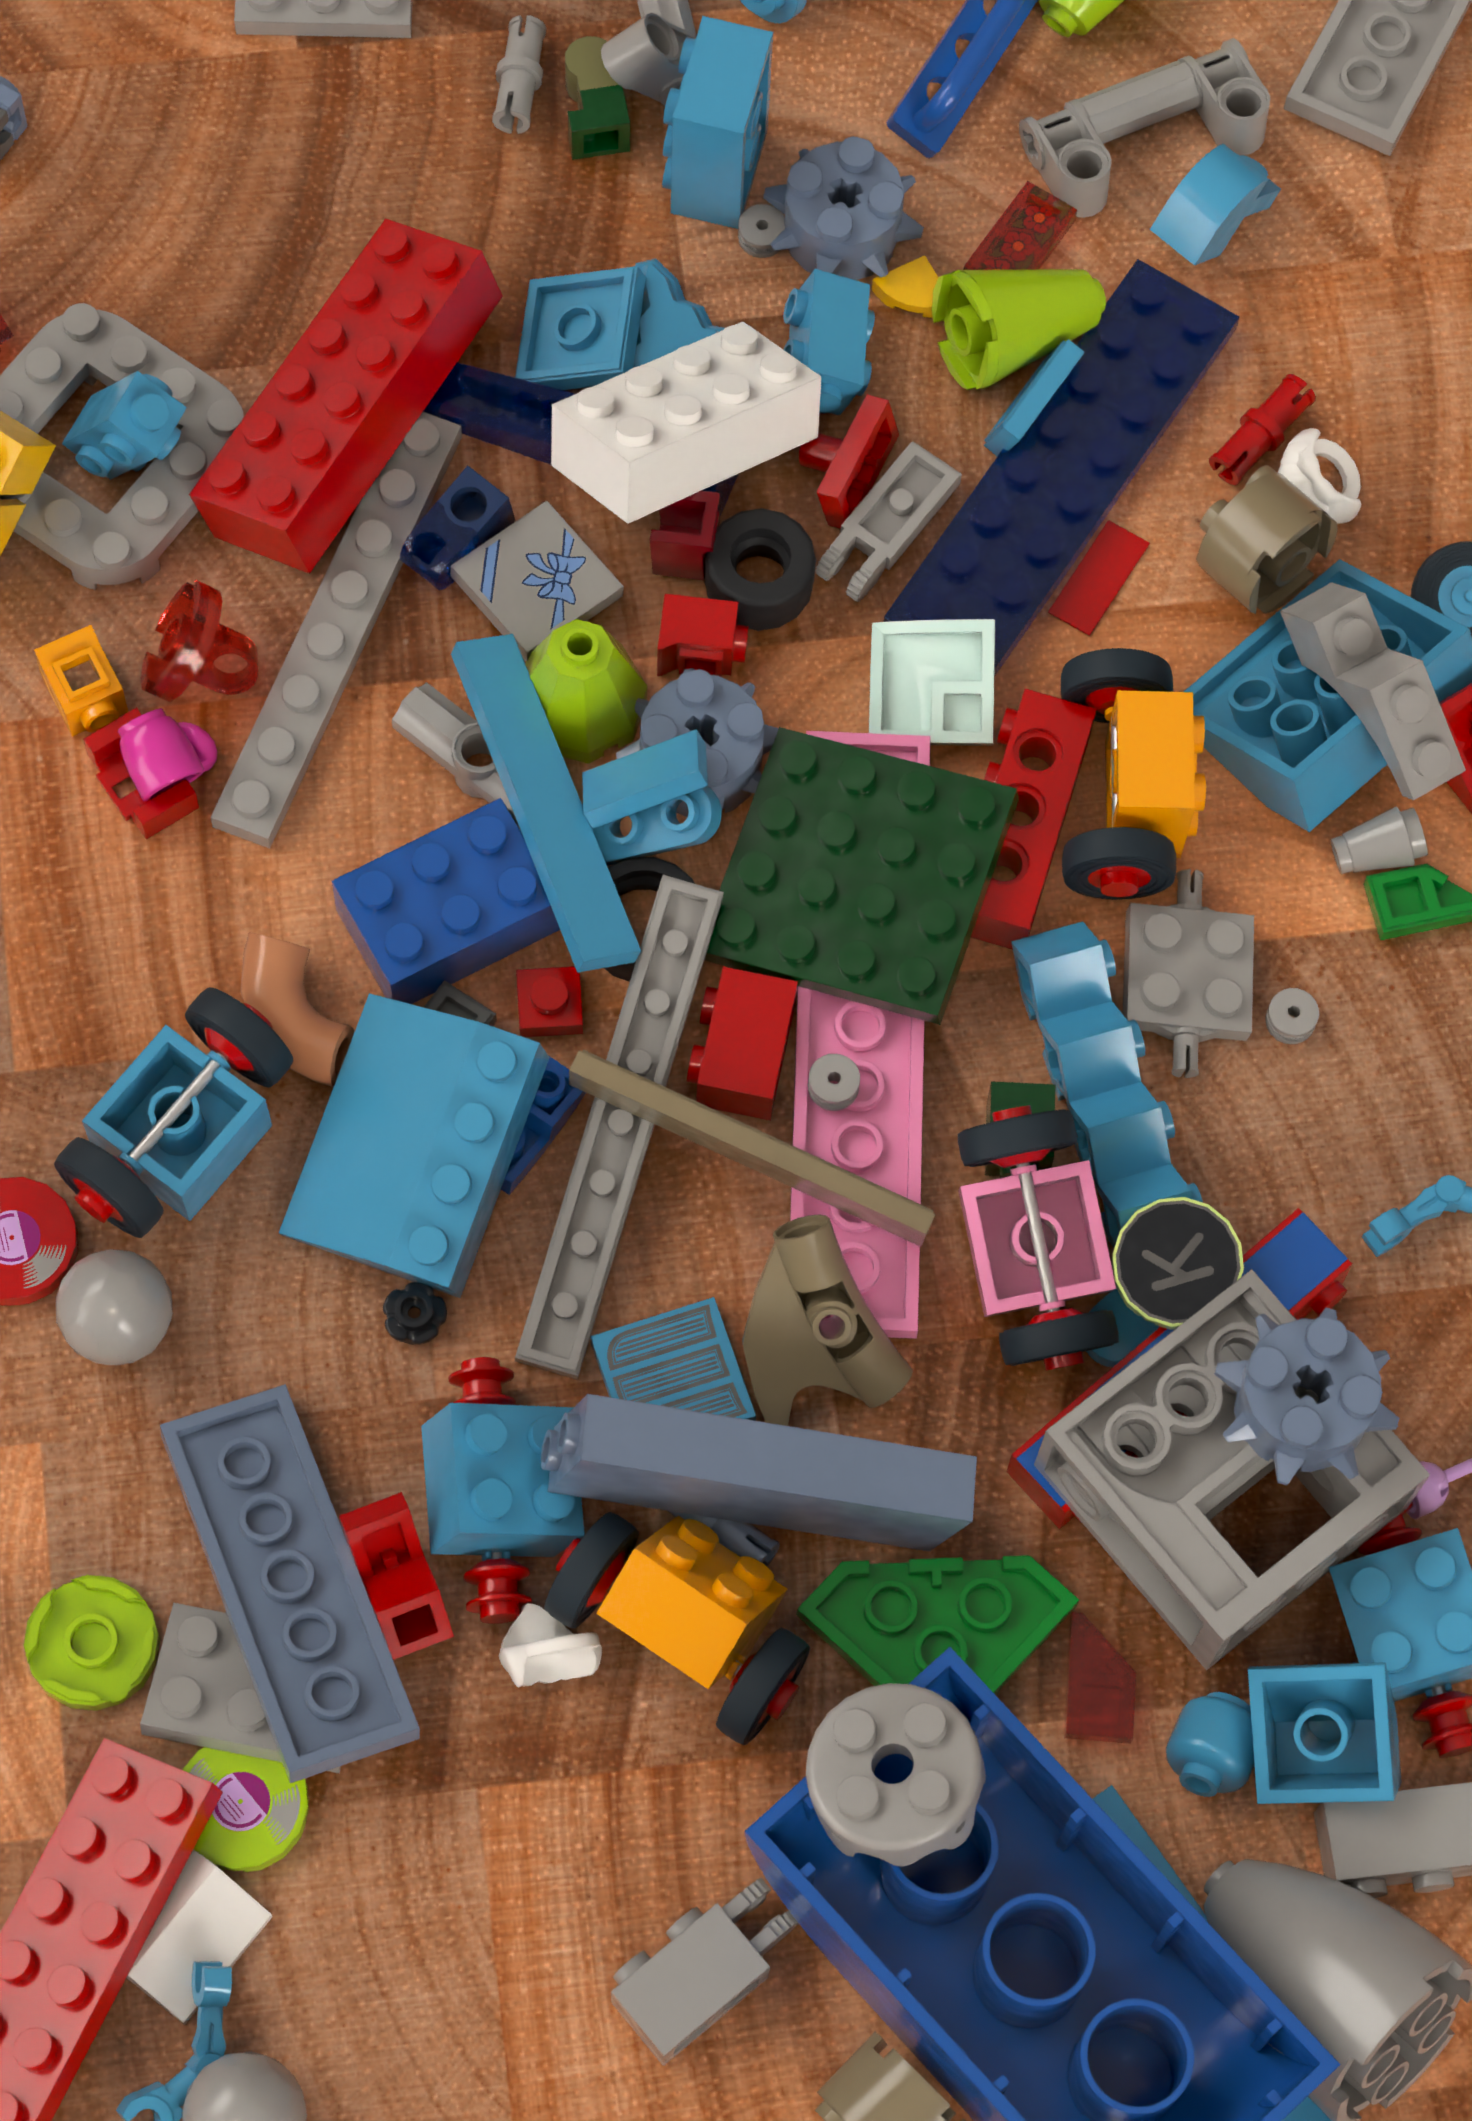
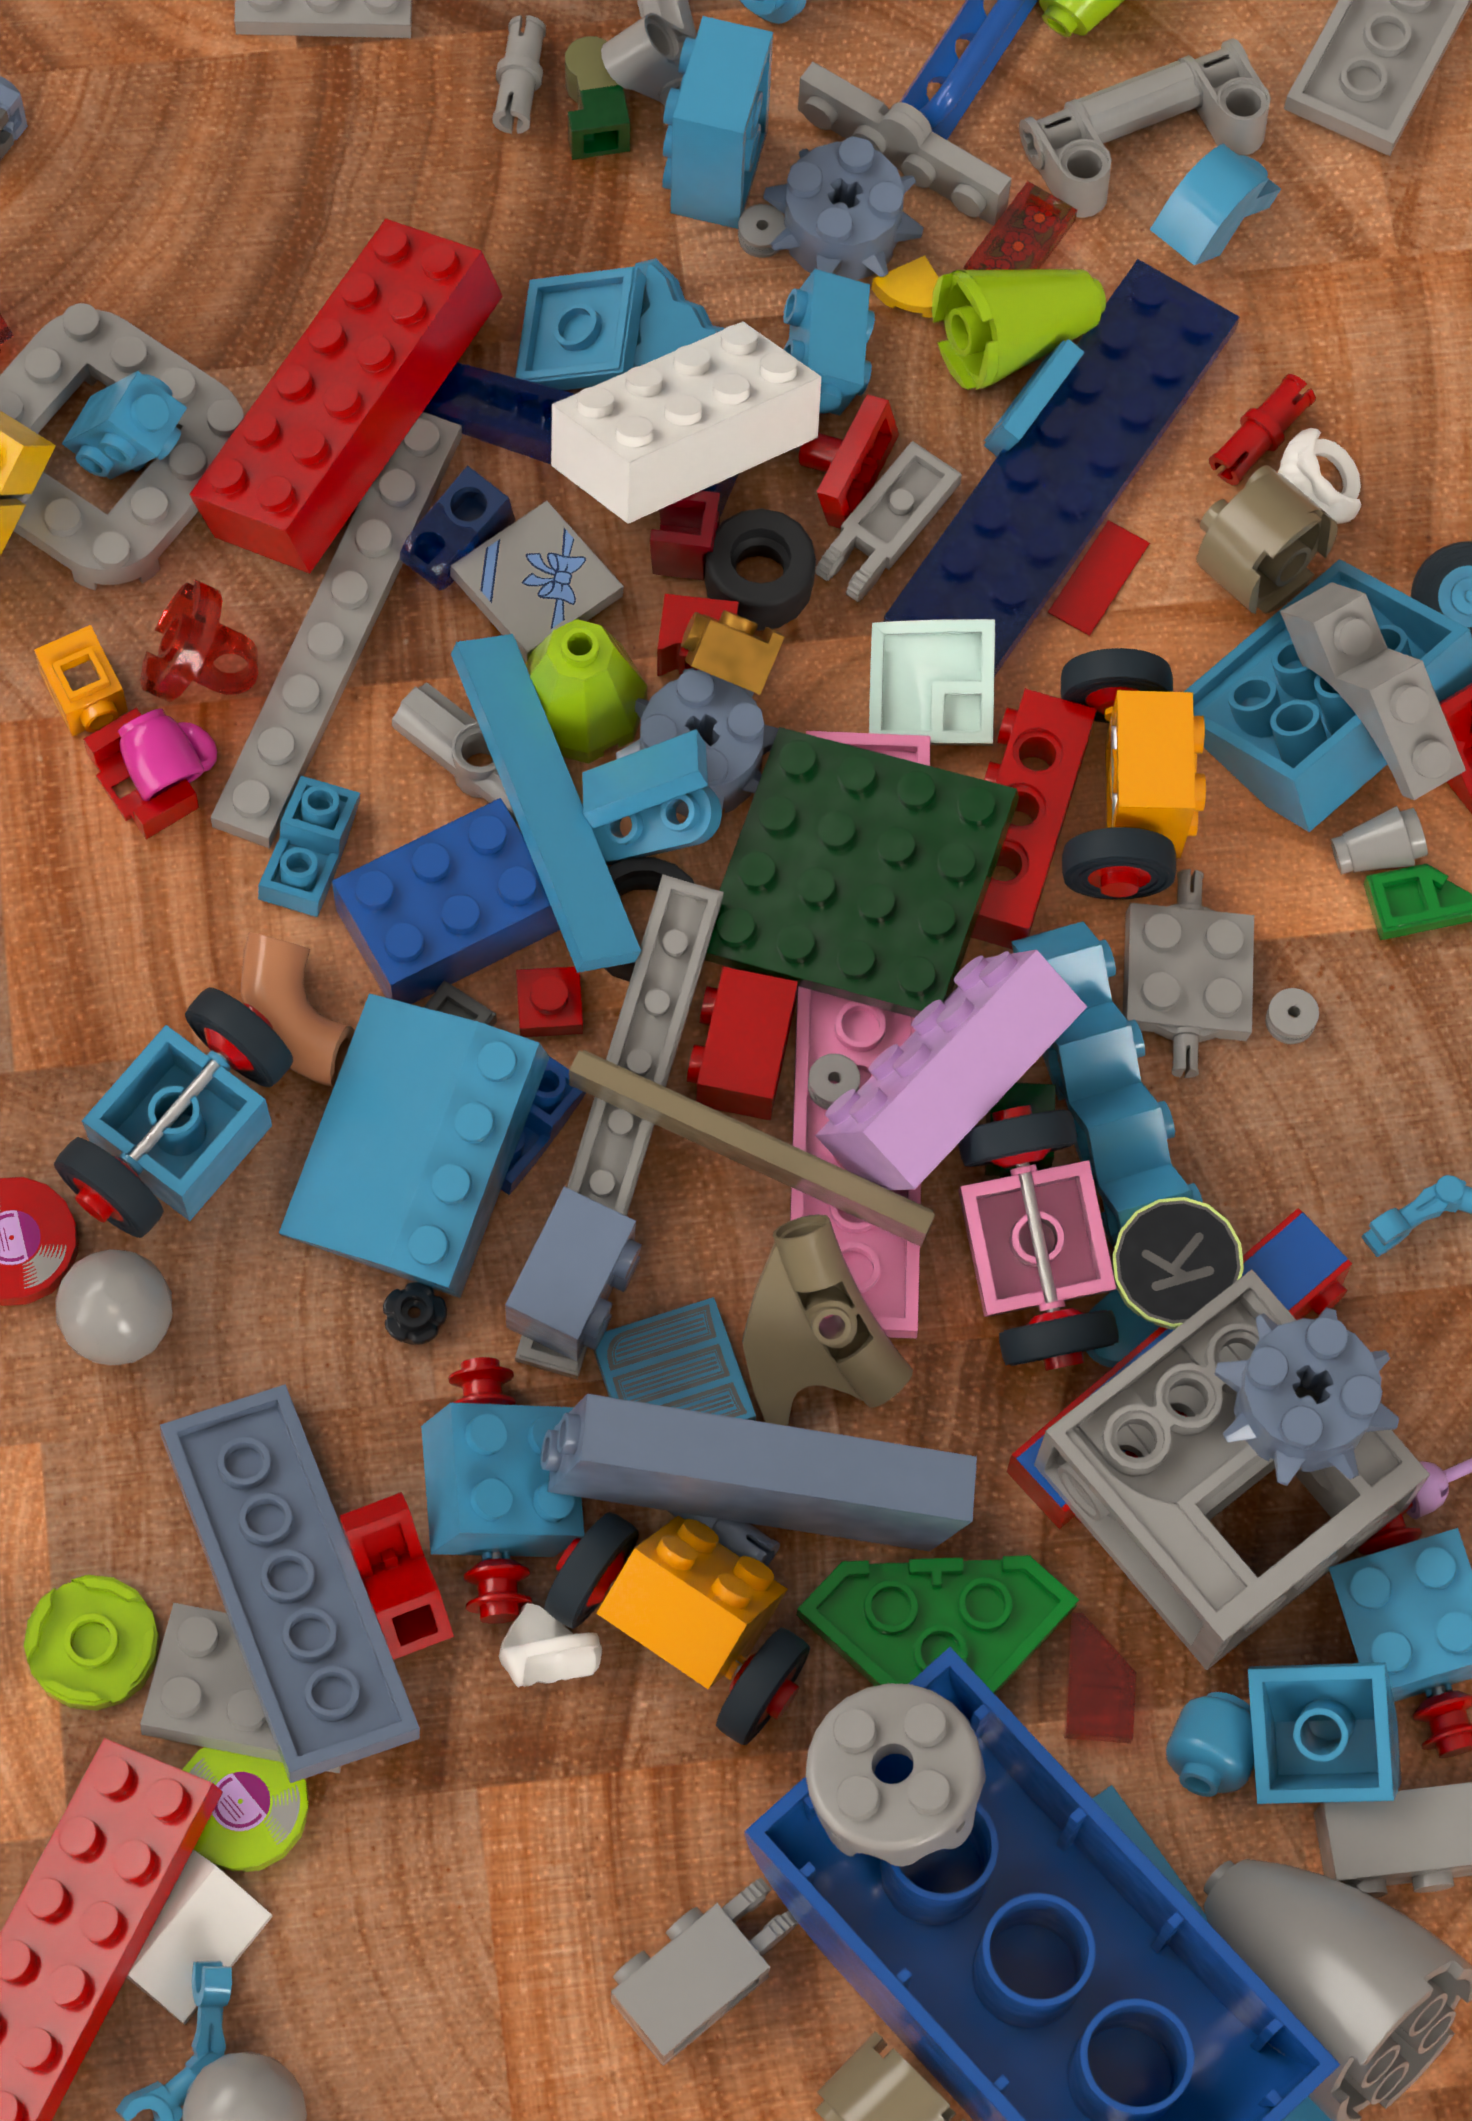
none -> dark azure slope [258,775,360,917]
none -> sand blue brick [505,1187,642,1361]
none -> pearl gold brick [681,610,784,695]
none -> light grey hinge [798,62,1012,226]
none -> lavender brick [815,950,1087,1190]

